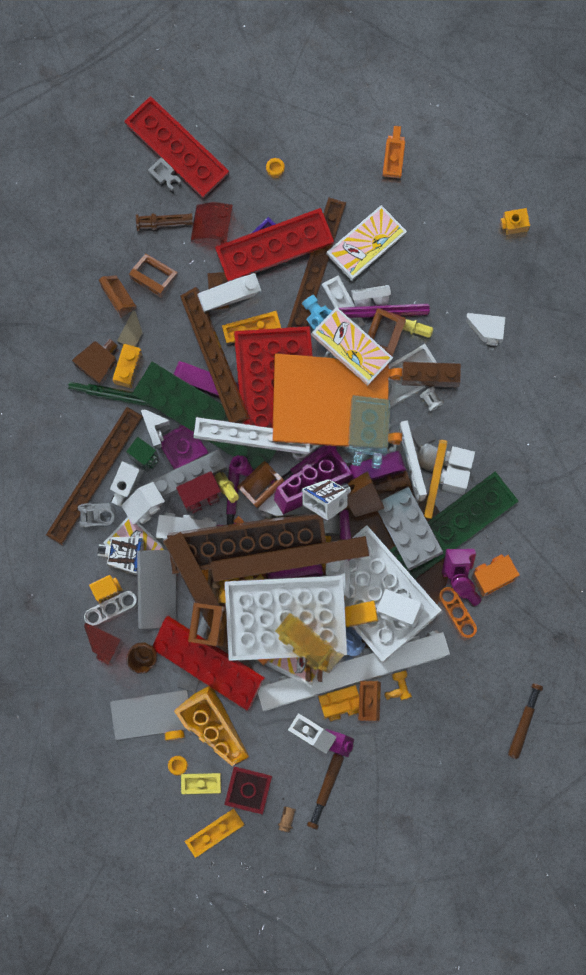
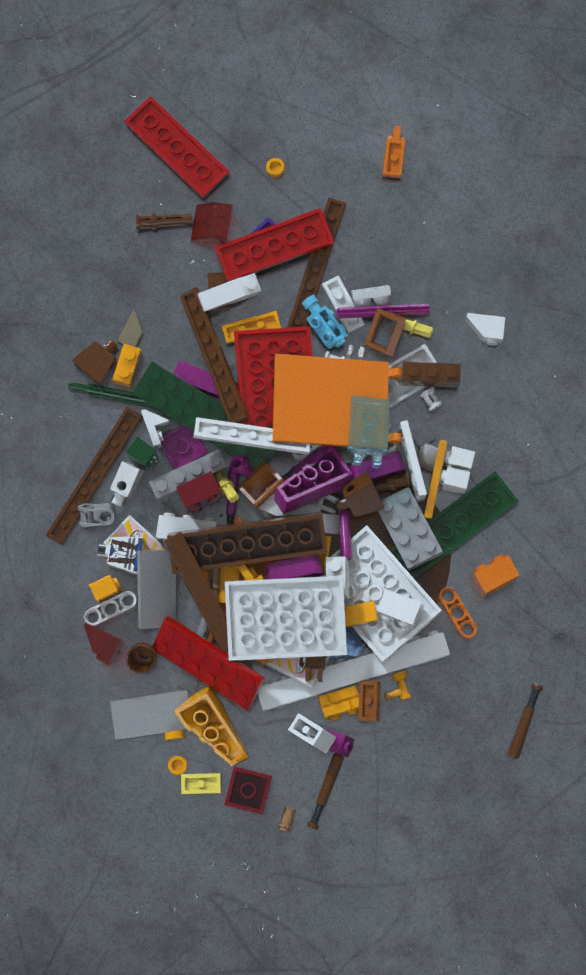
dark orange tile [99,276,137,318] -> none
white brick [121,482,165,525] -> none
dark orange tile [129,254,178,298] -> none
light grey plate [148,157,181,191] -> none
light orange plate [184,808,245,858] -> none
dark orange tile [188,603,227,646] -> none
reddish brown tile [211,536,369,582] -> none
clear yellow wedge [275,613,344,673] -> none
white torso [302,480,351,520] -> none
tile [311,307,393,386] -> none
tile [326,205,407,280] -> none
magenta brick [442,549,476,579] -> none
magenta arm [451,573,482,606] -> none
light orange brick [500,208,530,235] -> none

